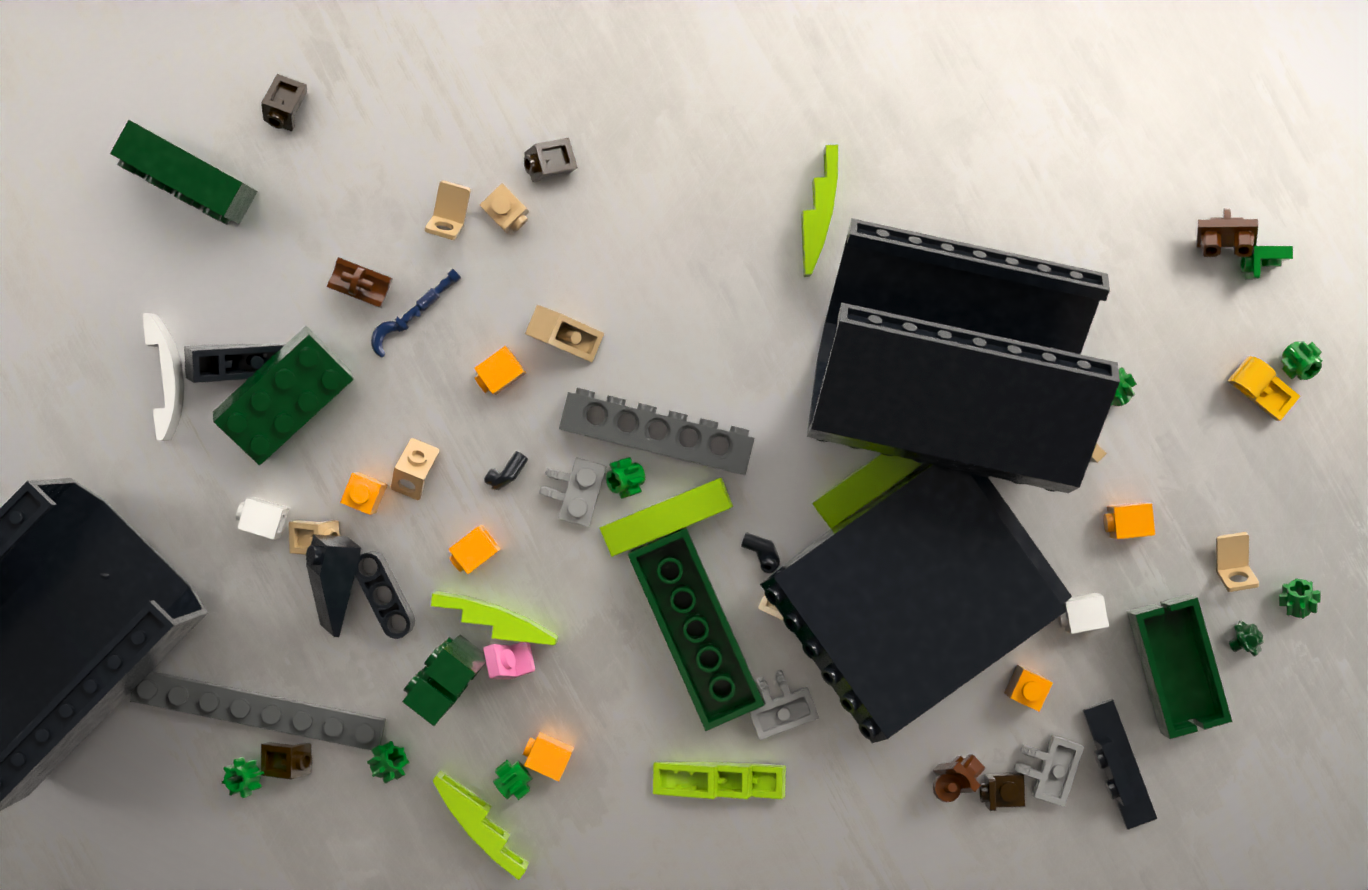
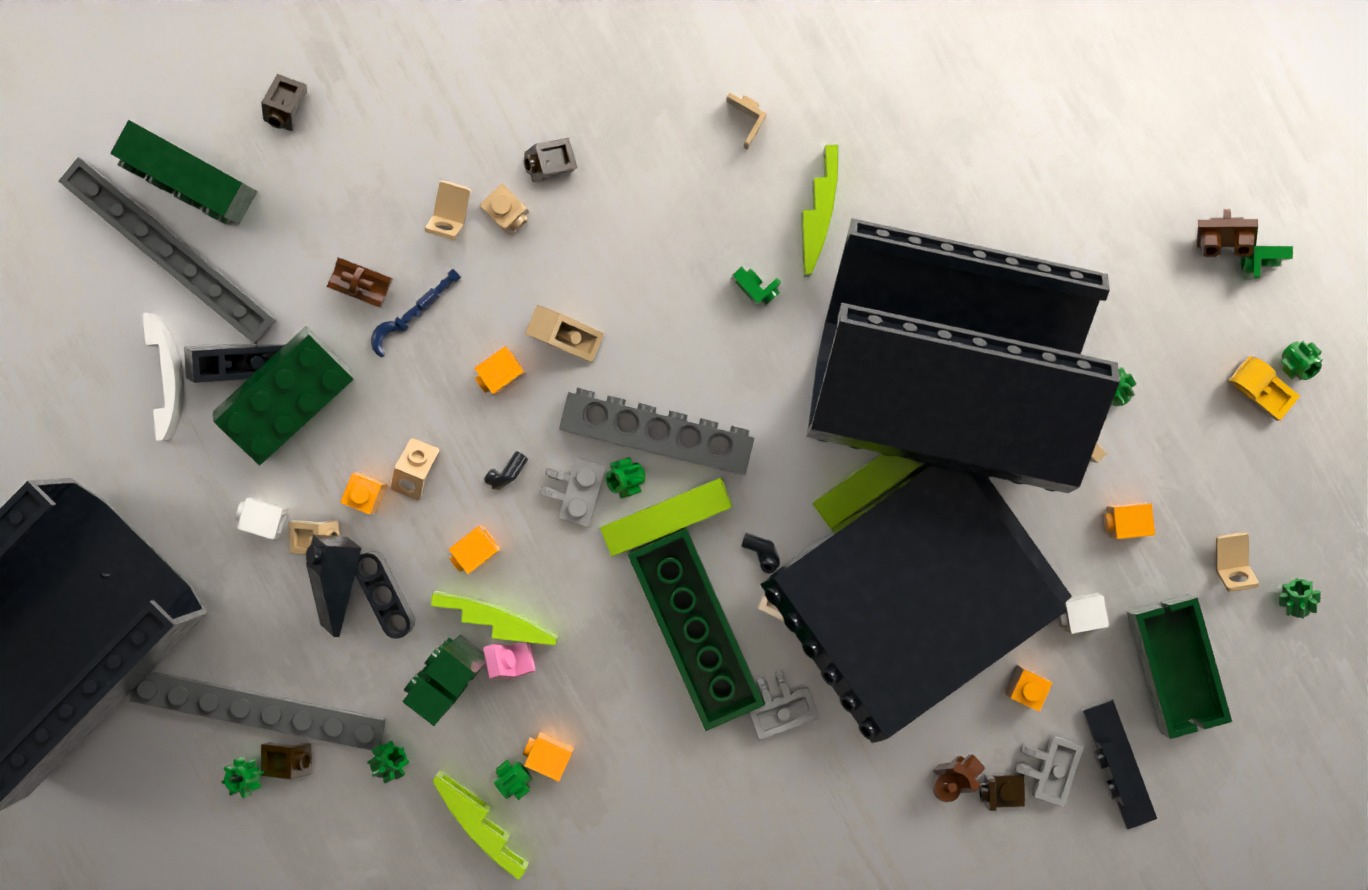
lime slope [653,761,786,799] -> none
dark green plant [1229,620,1264,657] -> none
none -> dark grey plate [58,157,276,344]
none -> tan bracket [726,93,767,150]
none -> green bracket [731,266,781,306]

